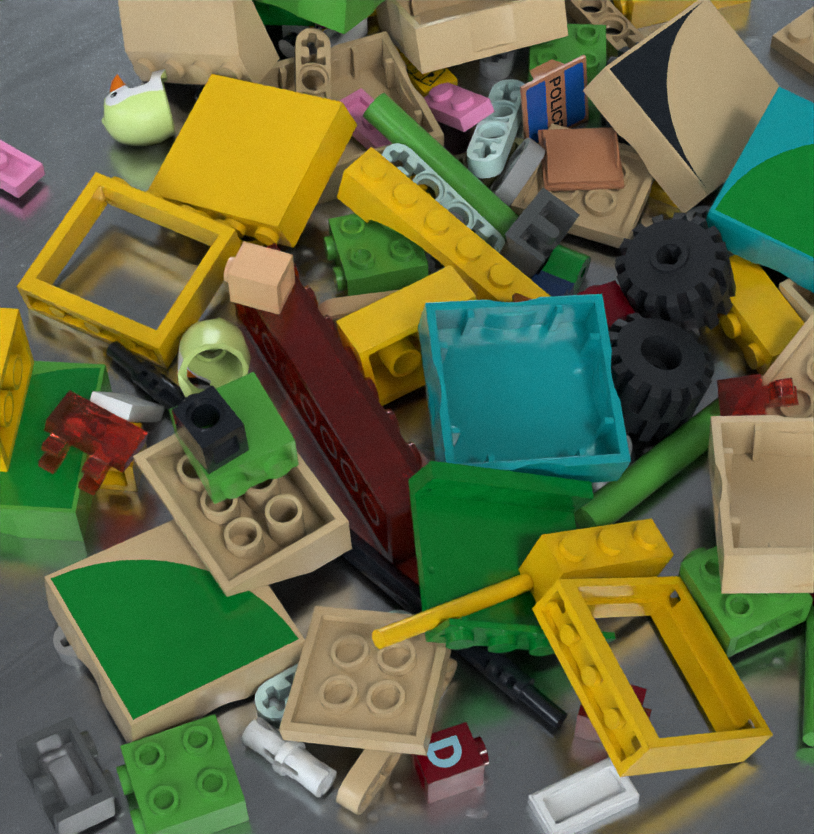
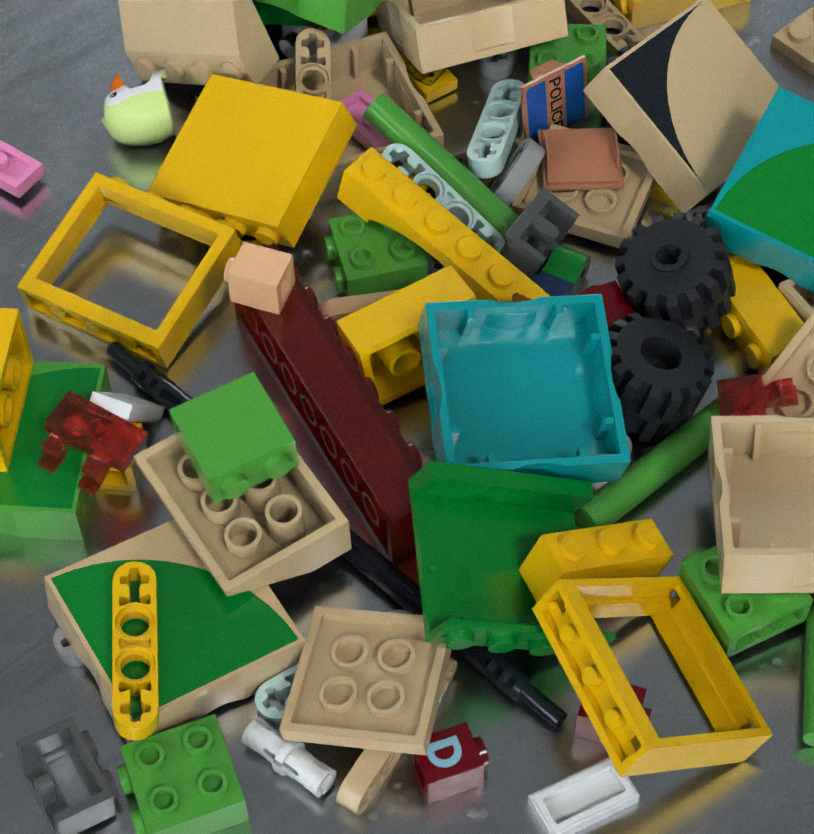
black brick [171,385,249,475] -> none
yellowish green piece [177,317,251,397] -> none
yellow bar [372,573,533,649] -> none
bright pink plate [424,82,495,132] -> none
none -> yellow beam [112,561,159,741]

